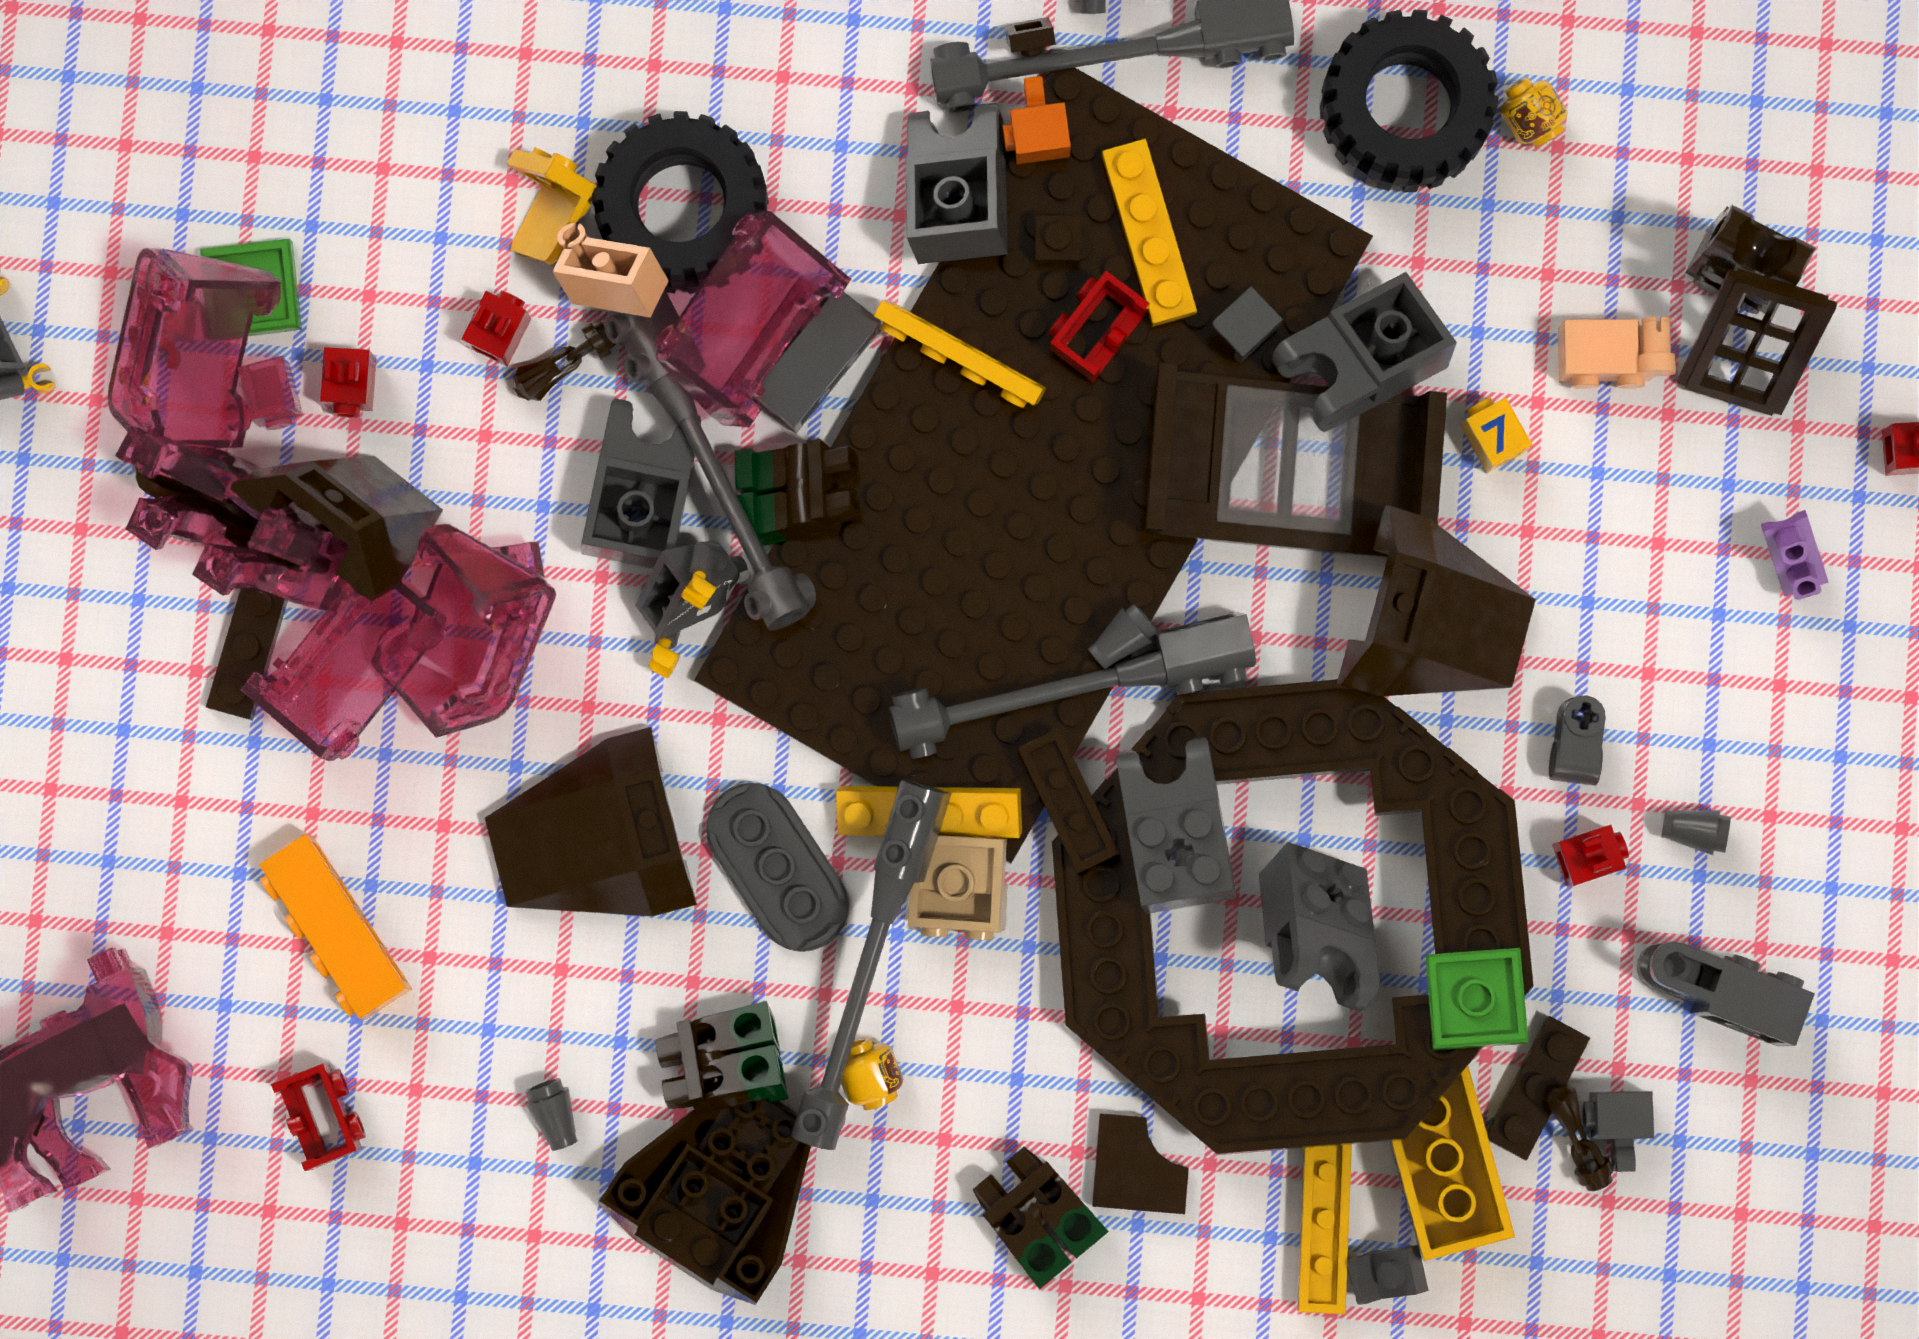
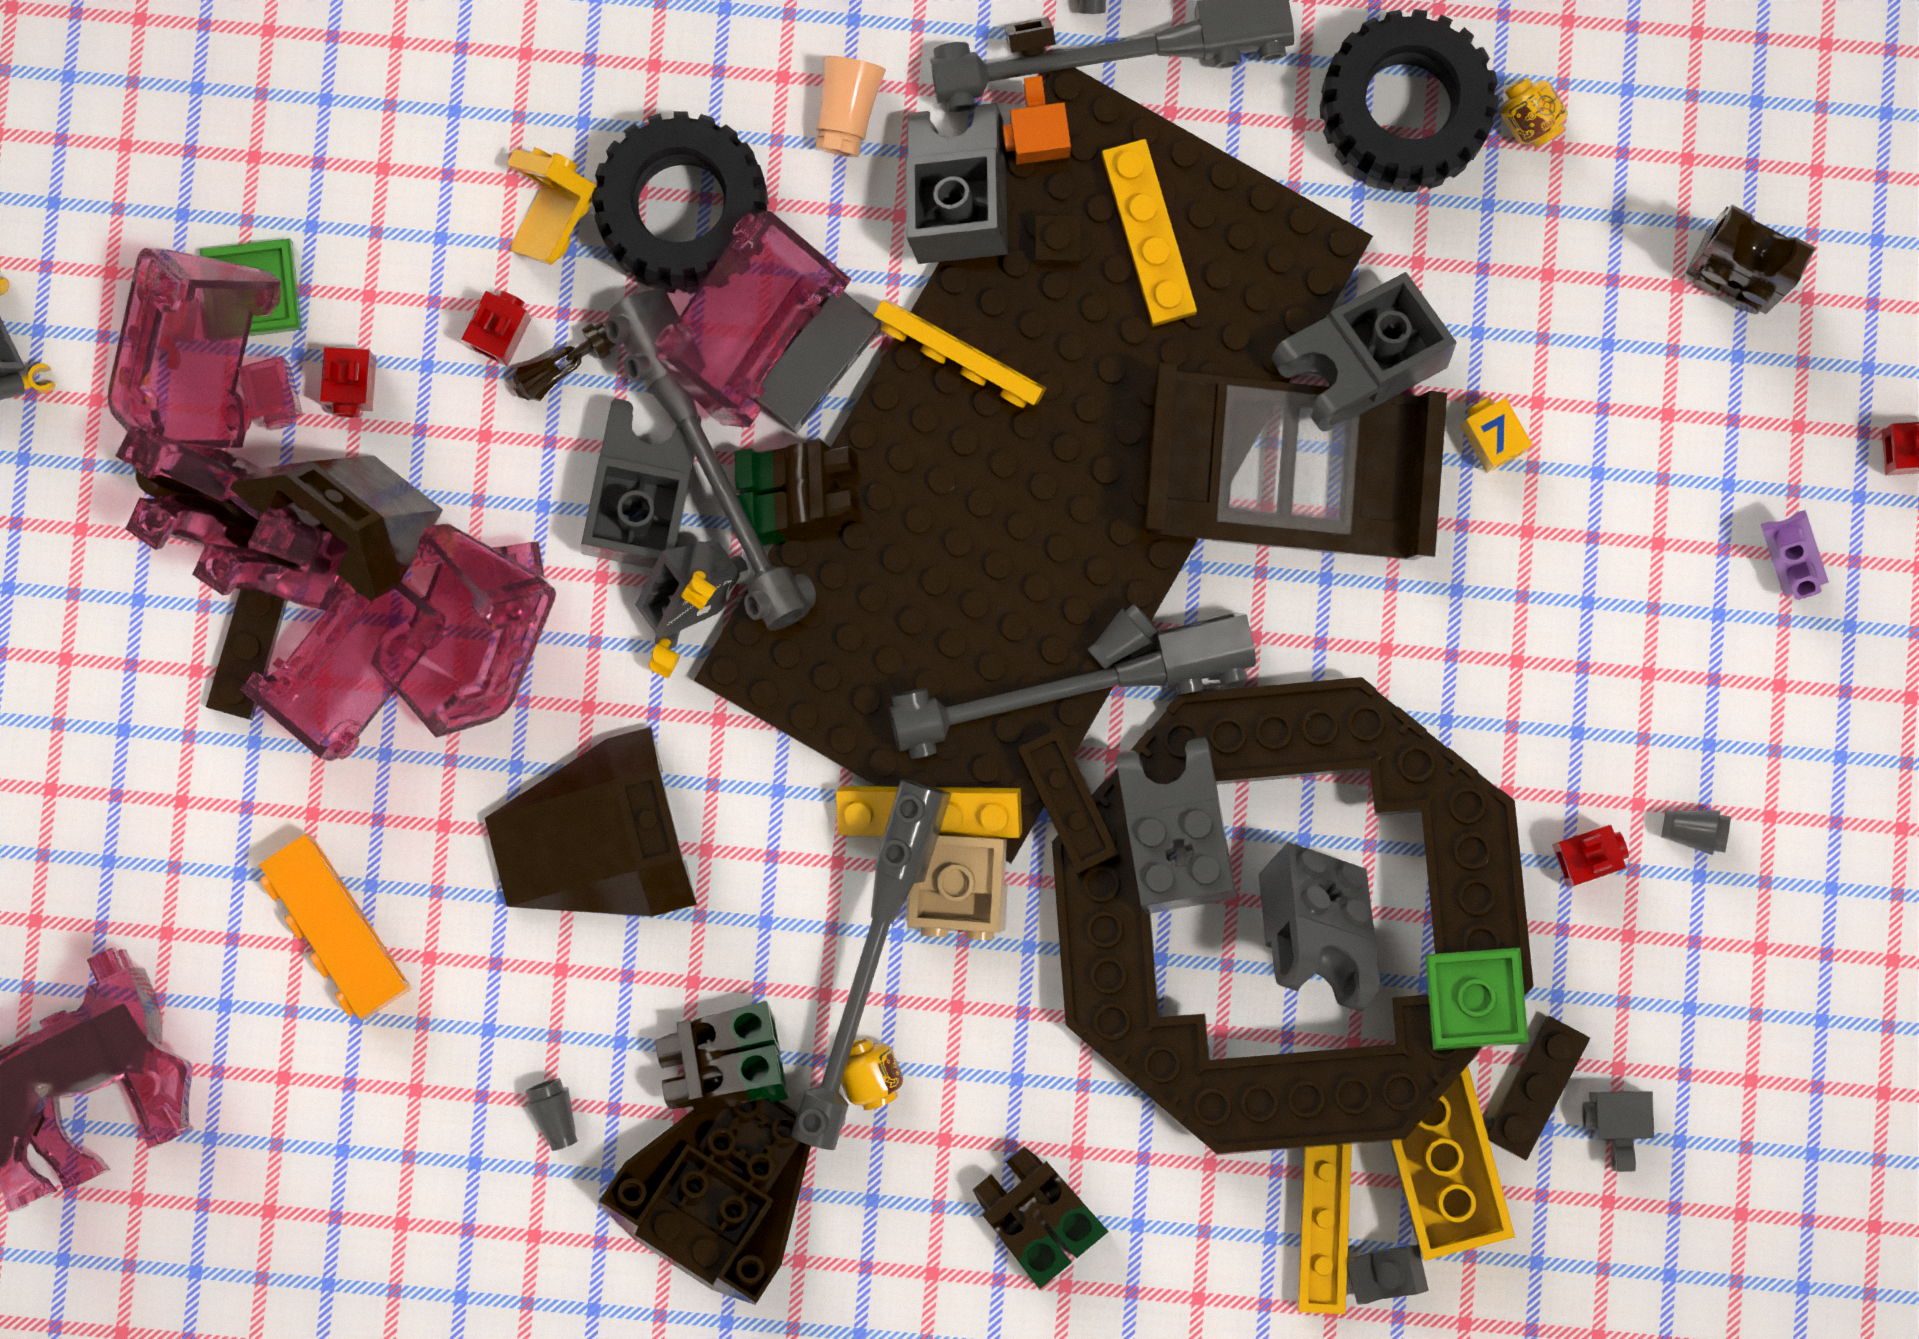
red window [271,1063,366,1171] -> none
light nougat hinge [552,223,669,318] -> none
dark grey tile [707,783,849,952] -> none
red window [1048,271,1150,383] -> none
dark brown tile [1092,1113,1189,1214] -> none
dark grey panel [1212,286,1283,364] -> none
dark brown wedge [1337,505,1536,696] -> none
dark brown piece [1544,1084,1614,1191] -> none
dark grey piece [1549,695,1606,786] -> none
light nougat hinge [1558,316,1676,389] -> none
dark grey brick [1637,942,1815,1046] -> none
dark brown piece [1677,269,1837,416] -> none
none -> light nougat plant [816,56,886,157]

